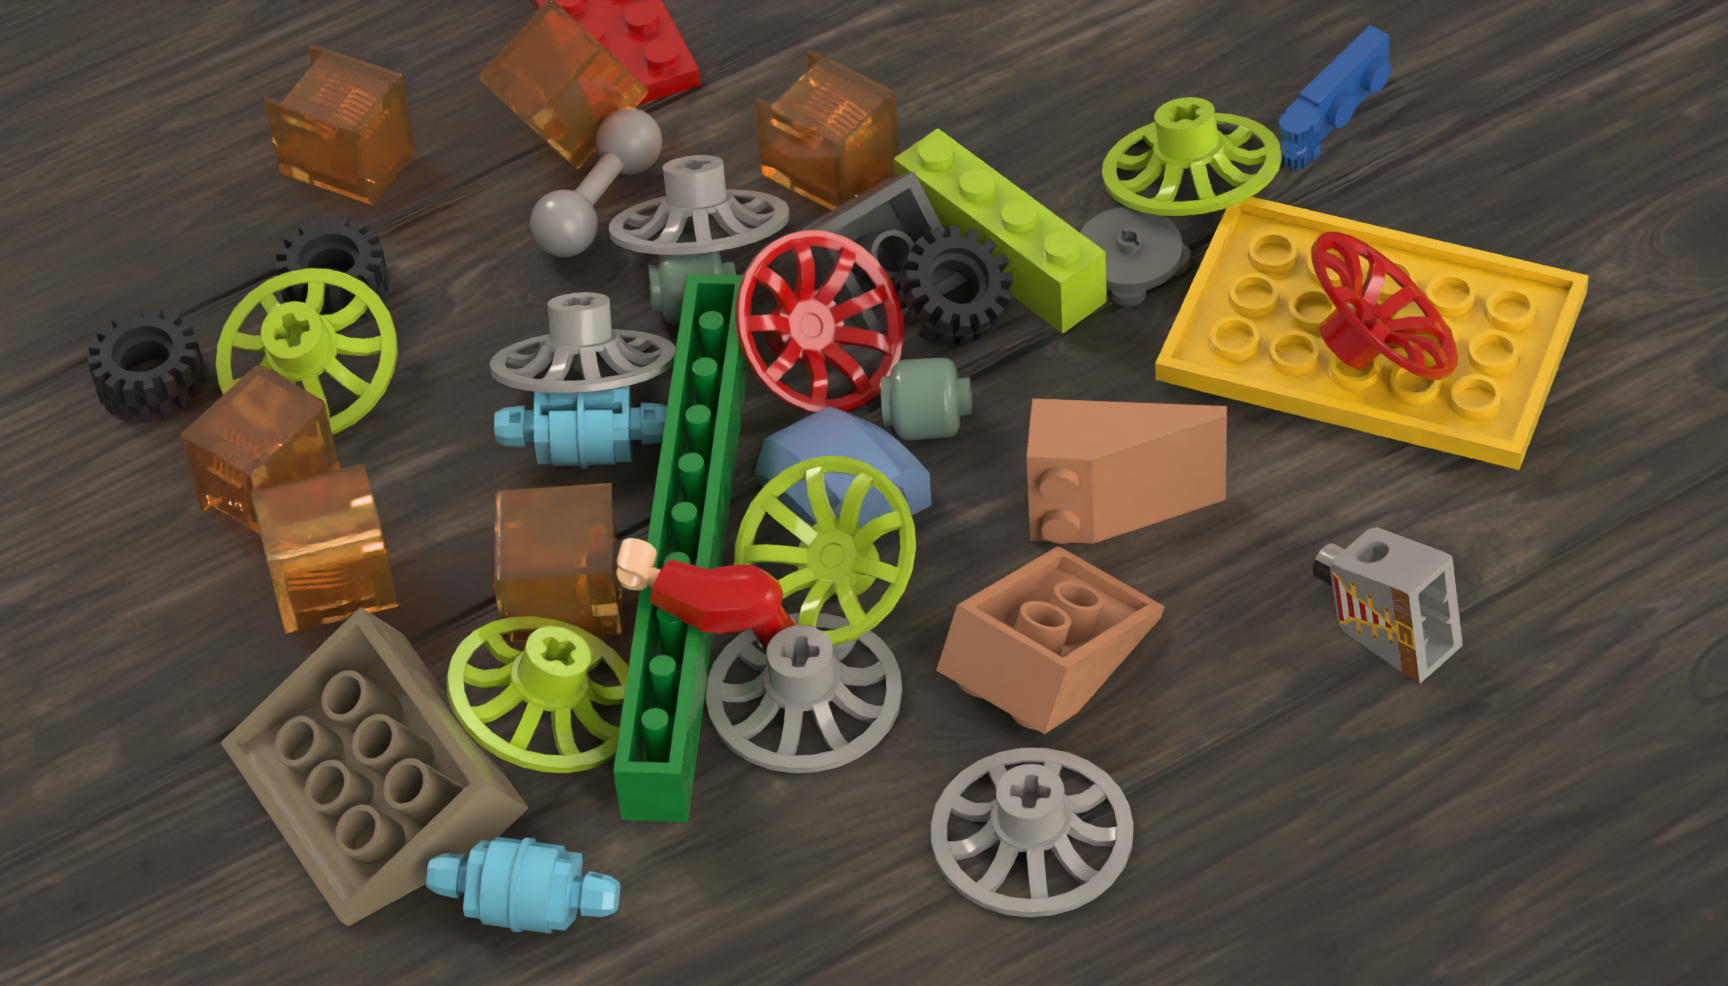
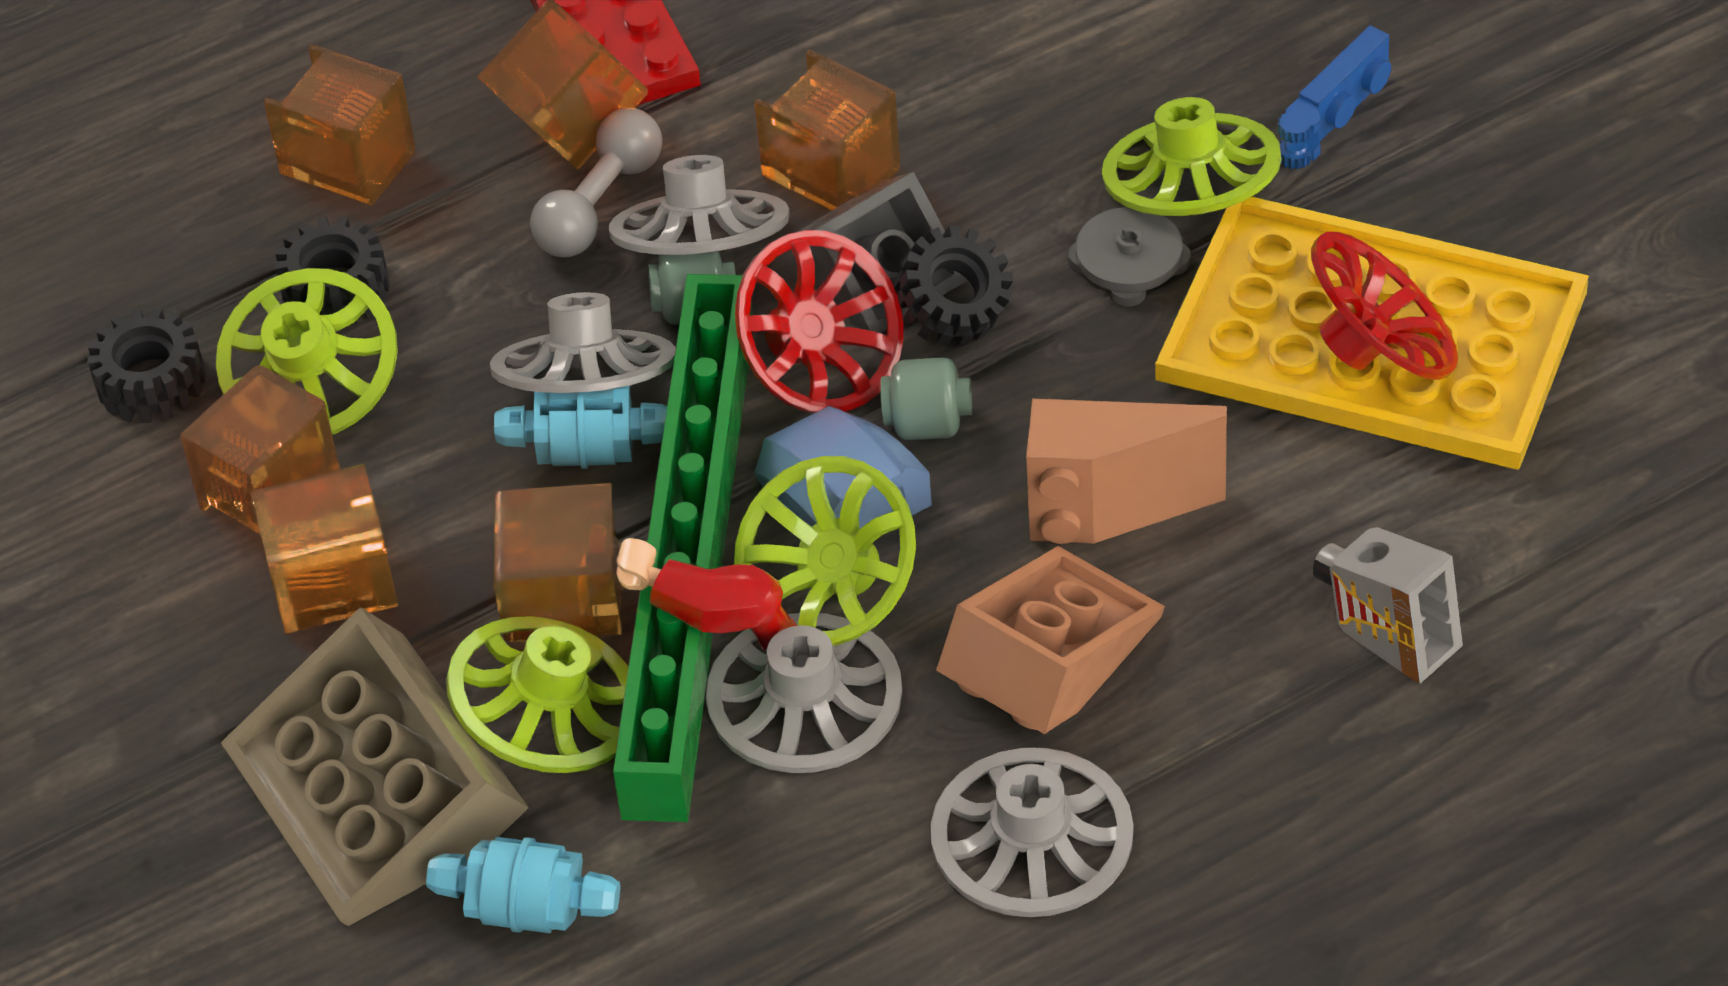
lime brick [894,128,1107,334] -> none

